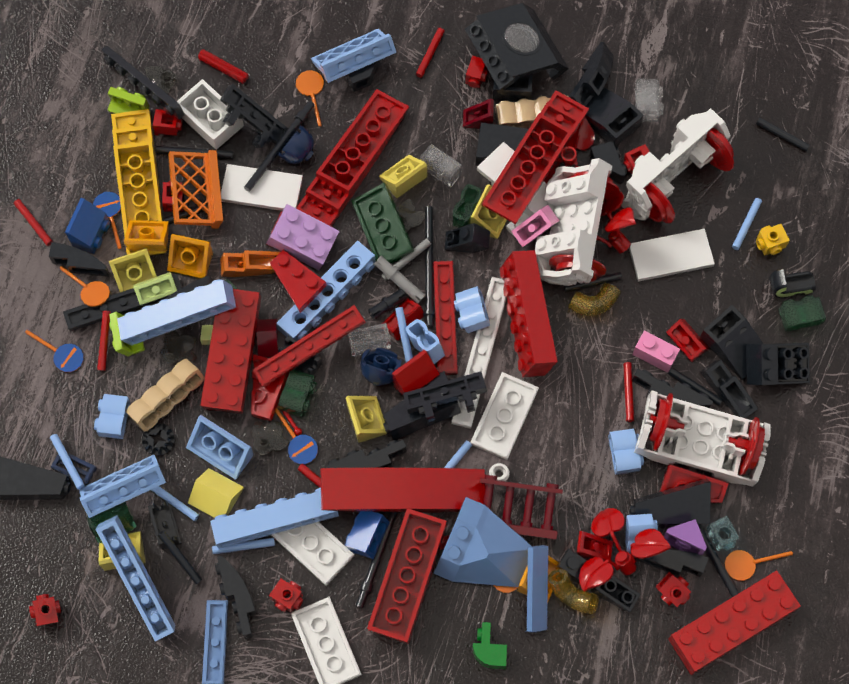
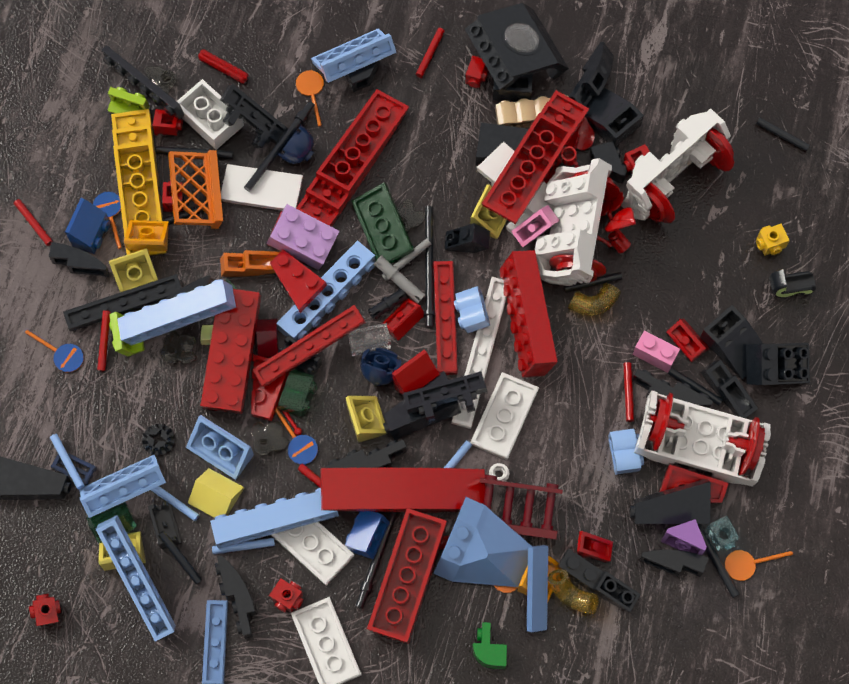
orange piece [60,266,110,307] -> none
light blue brick [94,394,130,439] -> none
tan brick [126,359,205,432] -> none
yellowish green slope [133,272,177,305] -> none
light orange slope [167,234,213,278] -> none
light yellow slope [379,155,427,198] -> none
light blue bar [395,307,413,362] -> none
light blue brick [405,319,445,364] -> none
clear brick [420,144,462,188] -> none
clear green brick [452,184,482,228] -> none
dark red slope [463,99,494,129] -> none
red plant [579,508,671,592] -> none
light blue brick [625,514,658,555] -> none
white tile [629,229,715,282] -> none
clear brick [635,79,664,122] -> none
red brick [656,571,691,607] -> none
red brick [668,570,801,675] -> none
light blue bar [732,198,762,250] -> none
clear green brick [779,295,826,332] -> none

